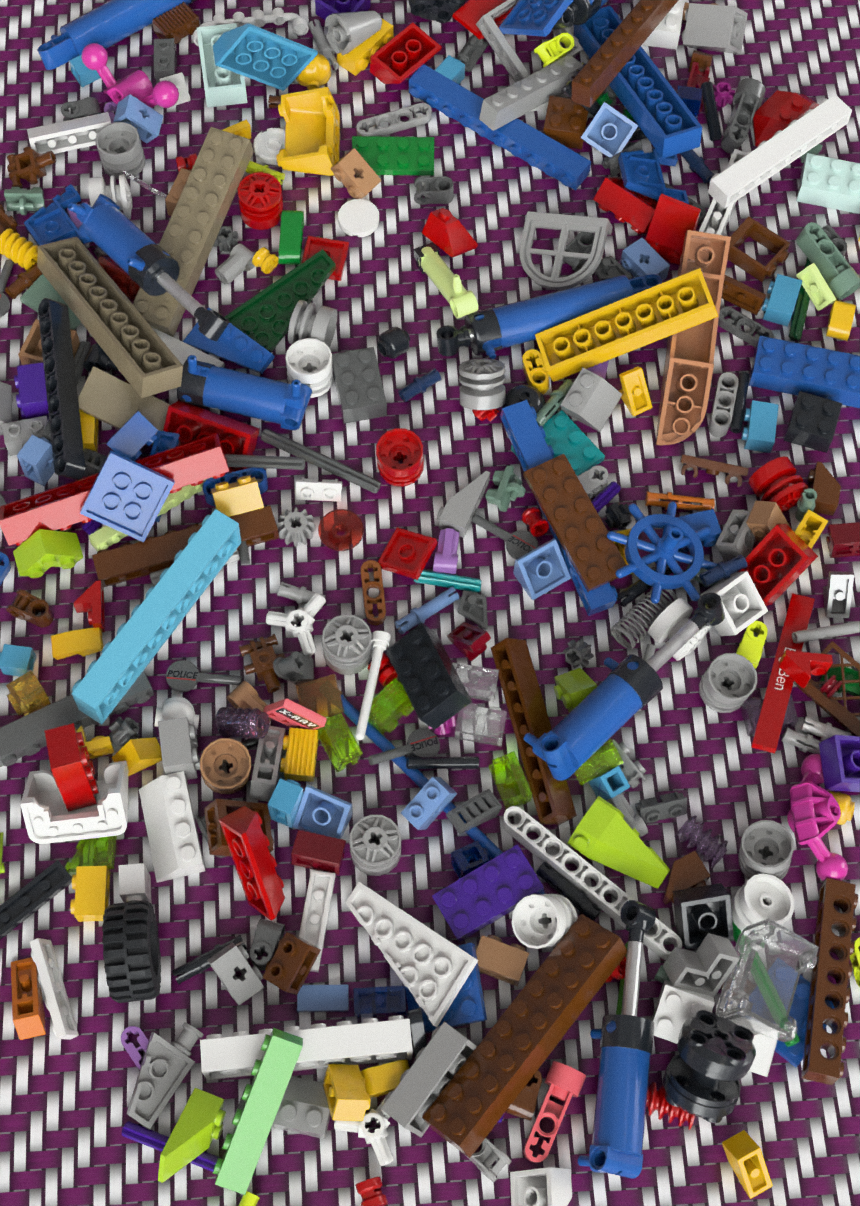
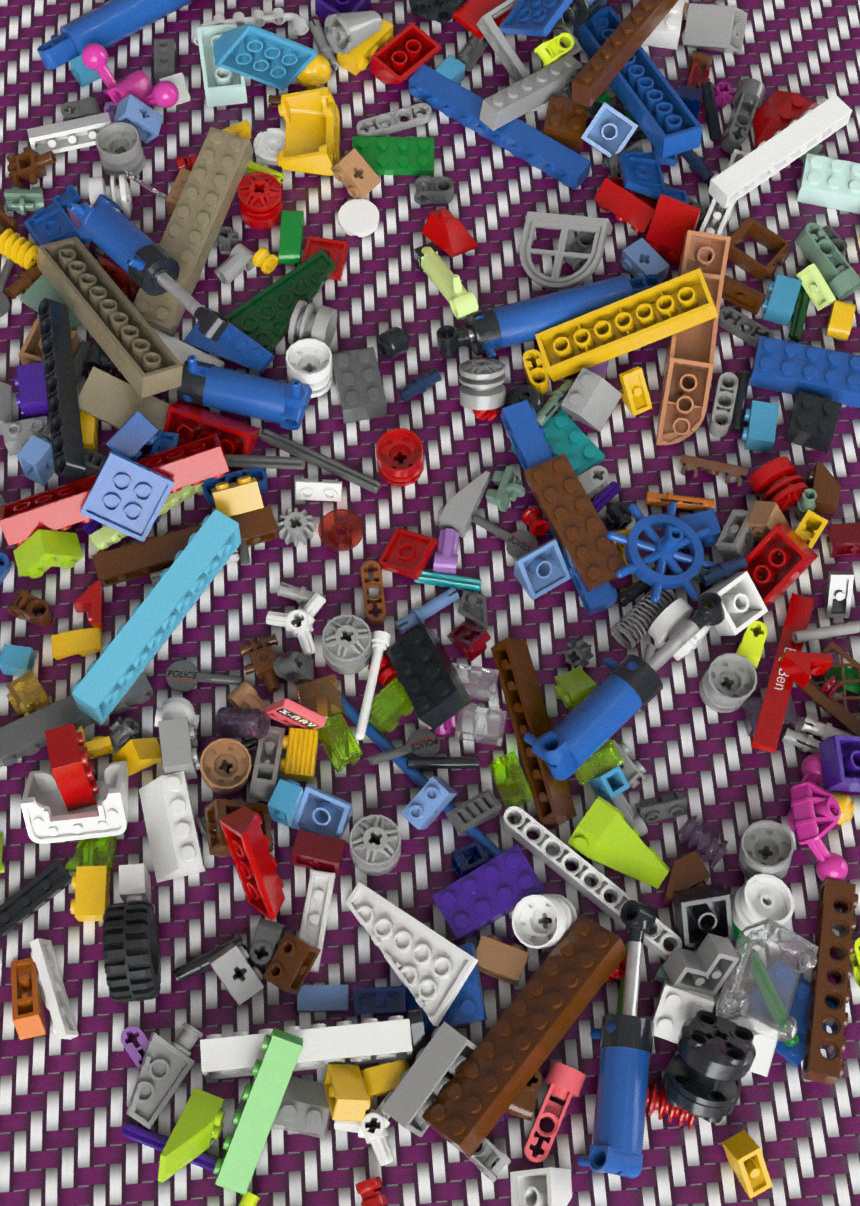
reddish brown brick [152,2,200,44] -> none
black pin [536,861,602,921] -> none
dark grey piece [595,256,632,281] -> none

